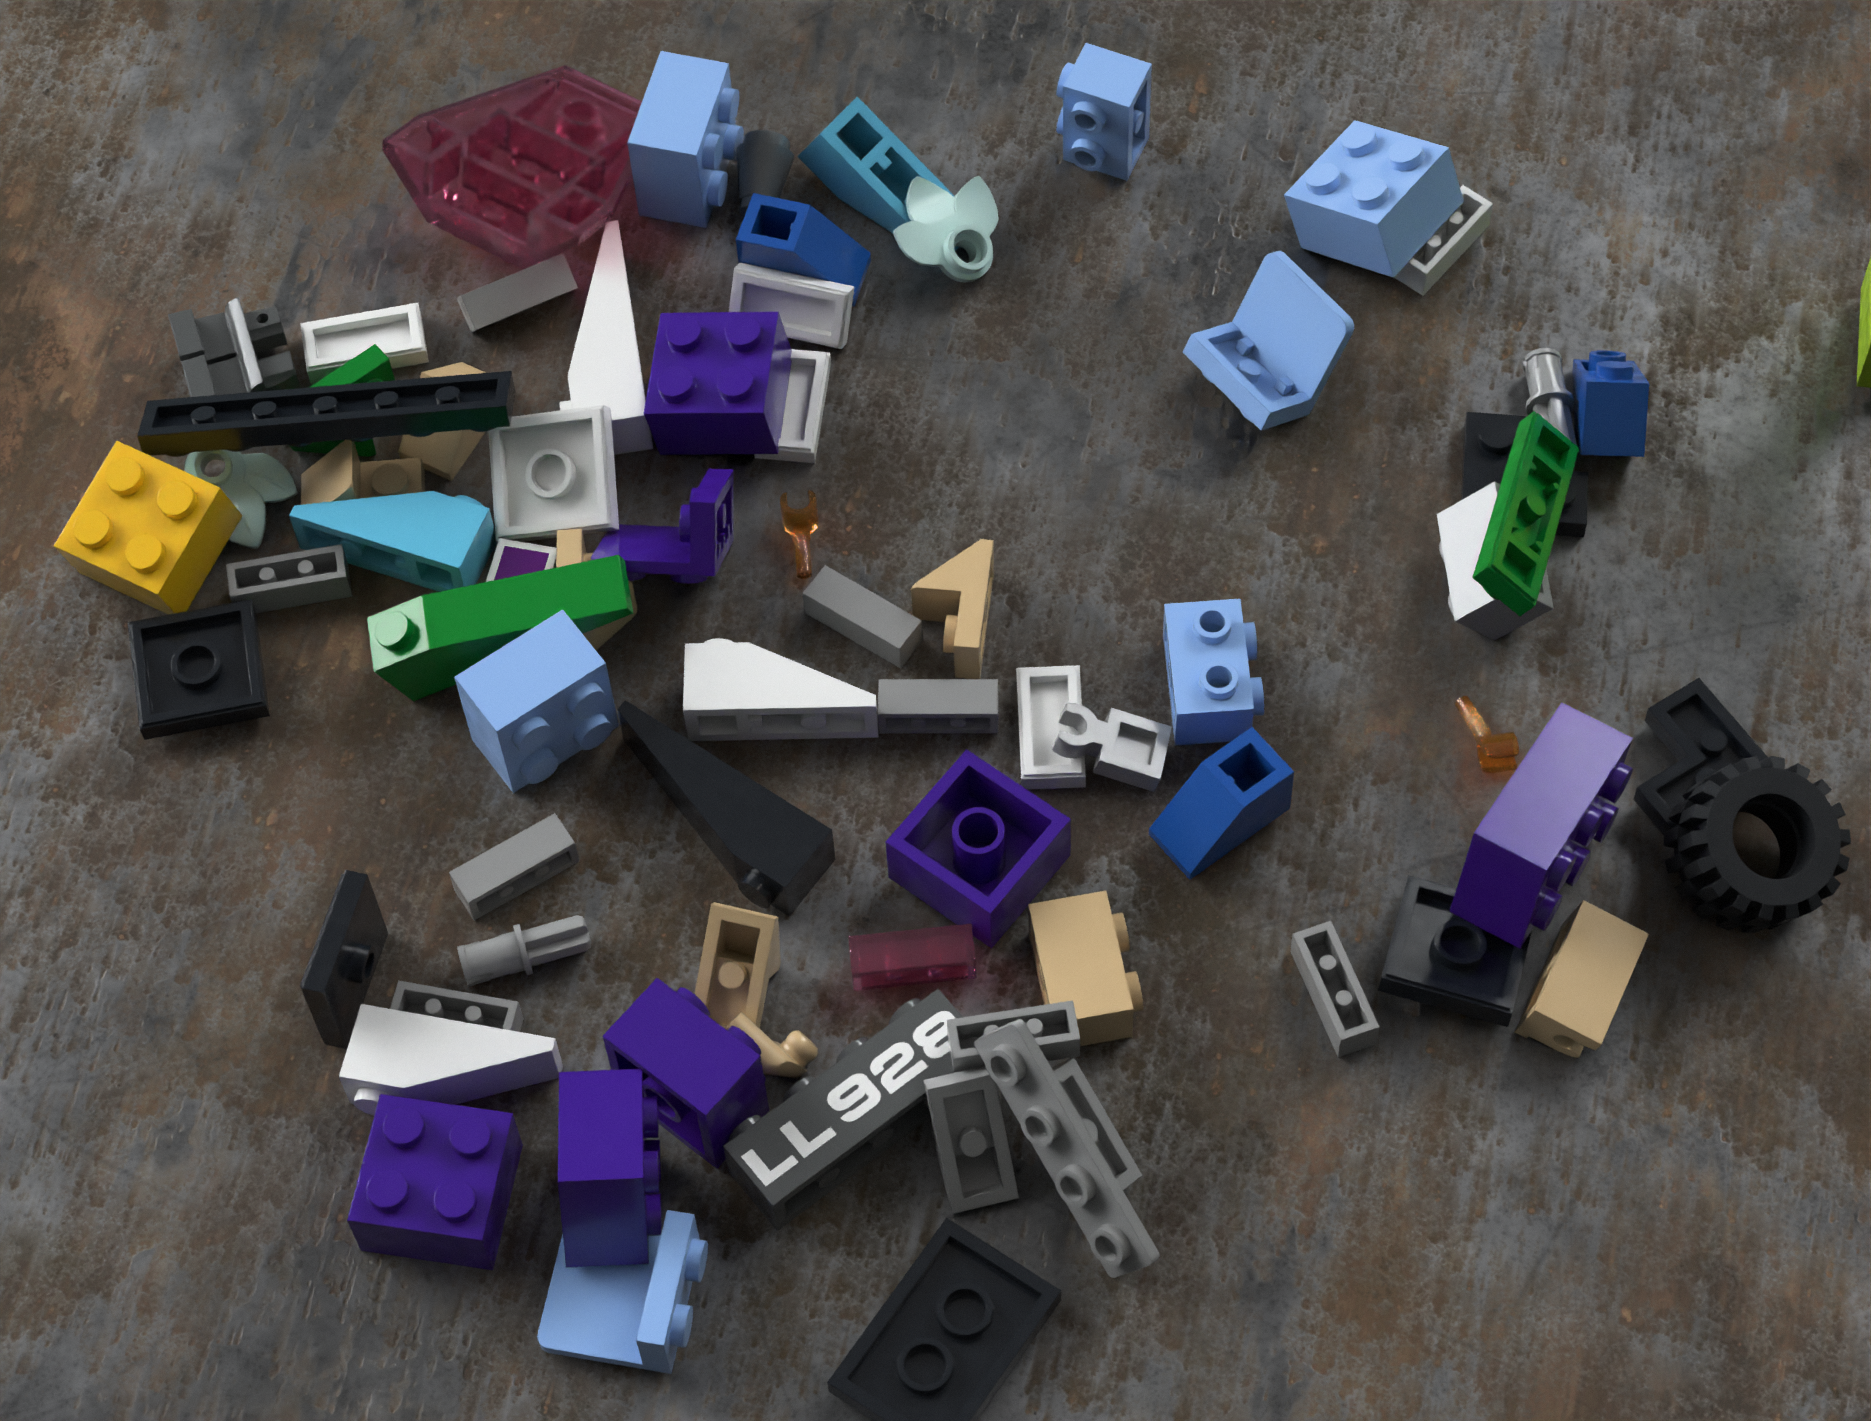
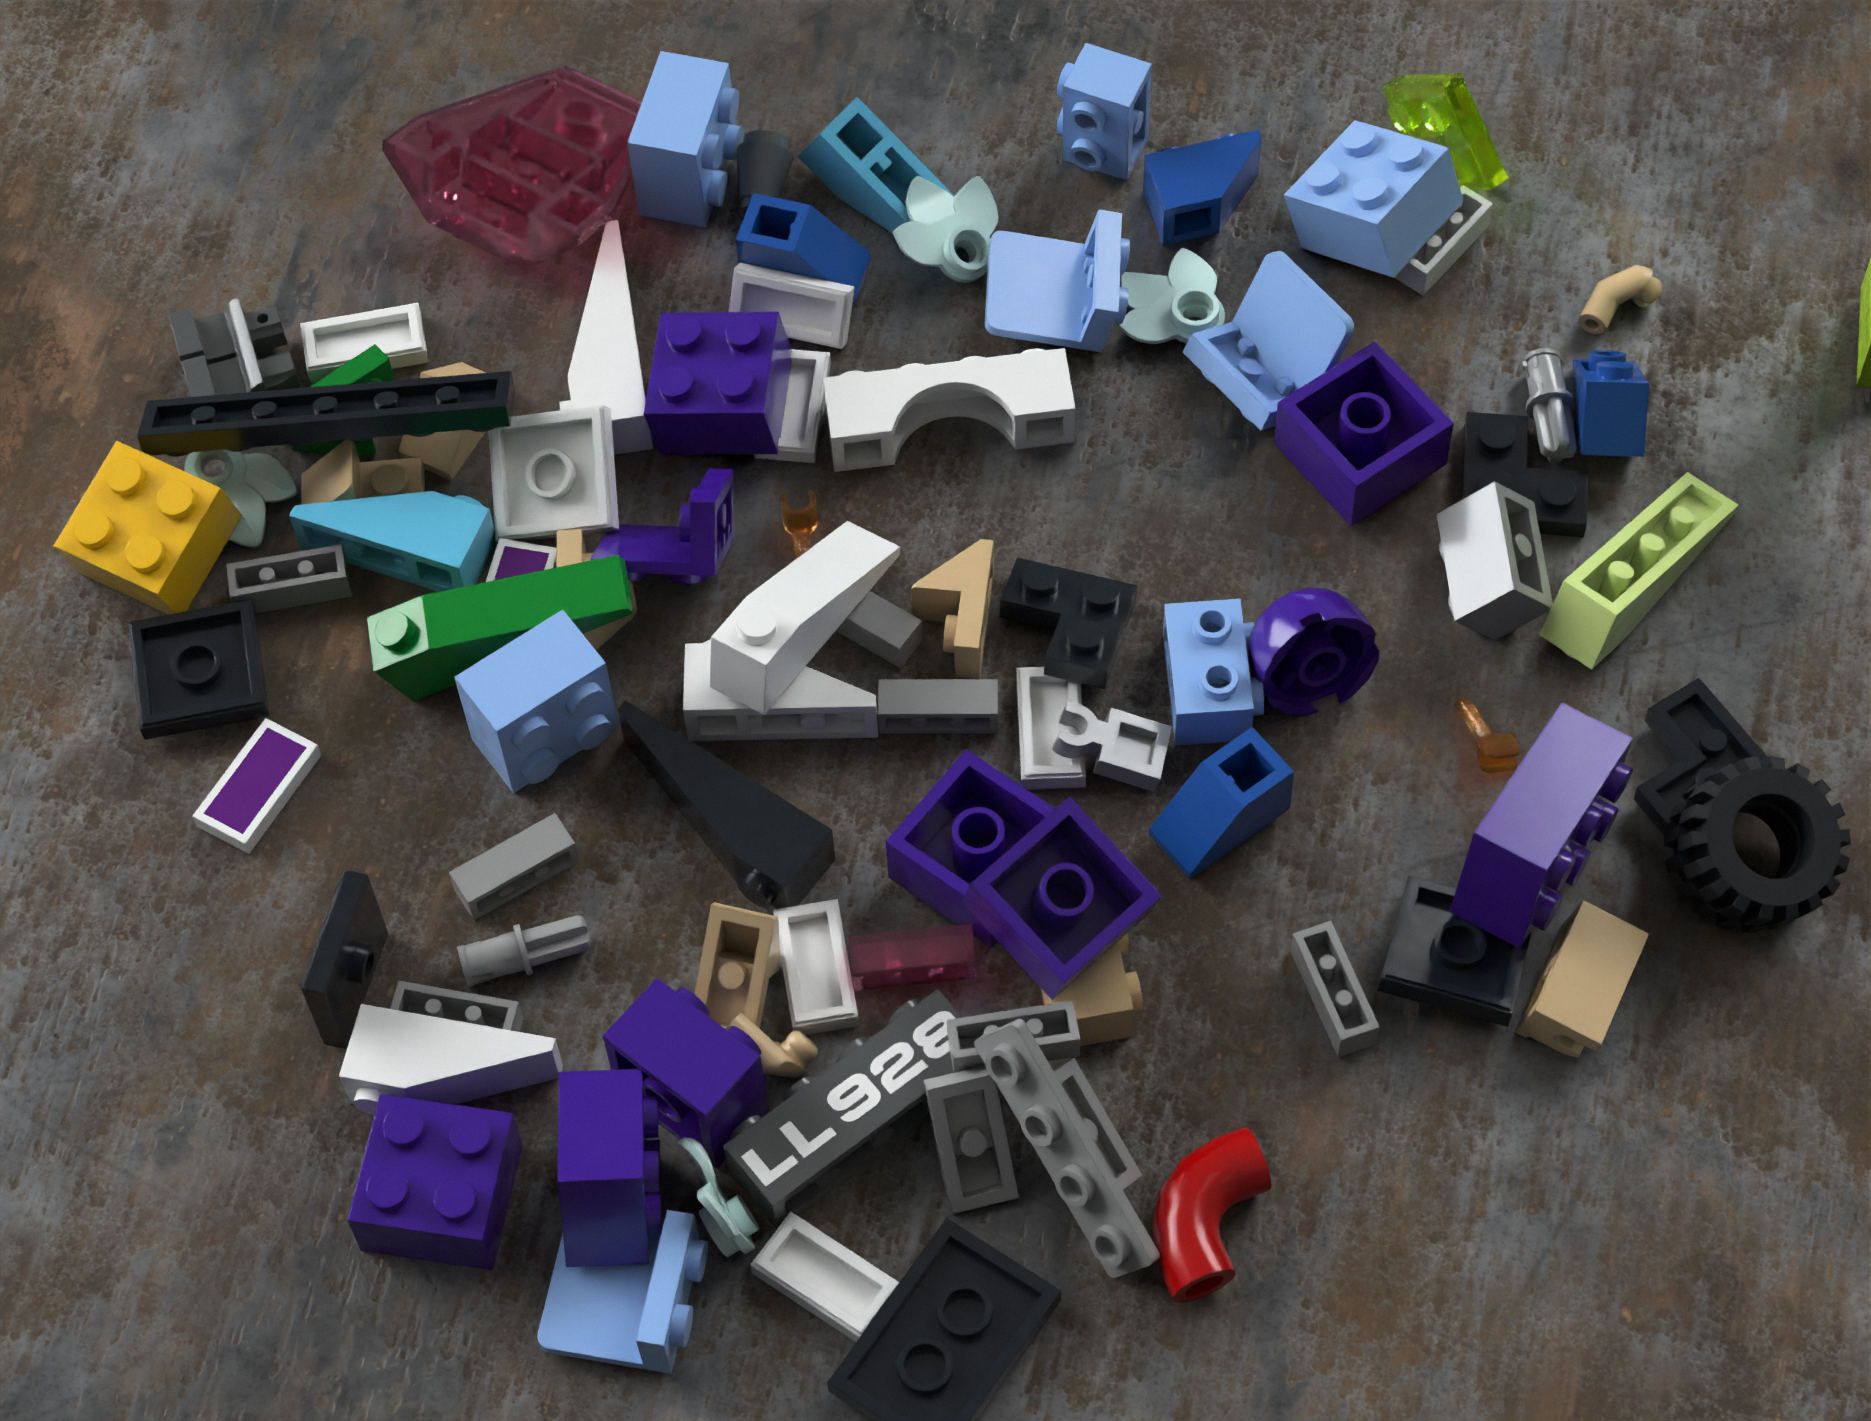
light grey piece [457,253,578,332] -> none
green plate [1472,411,1579,617] -> none
none -> tile [192,718,322,854]
none -> light aqua plate [677,1137,759,1257]
none -> white slope [710,521,900,715]
none -> white tile [750,1212,899,1342]
none -> white tile [773,899,859,1035]
none -> white arch [823,348,1076,472]
none -> dark purple brick [961,796,1162,1000]
none -> light blue bracket [985,210,1130,352]
none -> black plate [999,558,1138,689]
none -> light aqua plate [1118,248,1225,344]
none -> blue slope [1143,130,1261,246]
none -> red cylinder [1150,1126,1271,1303]
none -> dark purple cylinder [1249,587,1380,716]
none -> dark purple brick [1274,341,1454,526]
none -> clear neon green plate [1381,73,1509,190]
none -> yellowish green slope [1540,472,1739,670]
none -> tan arm [1578,265,1662,335]

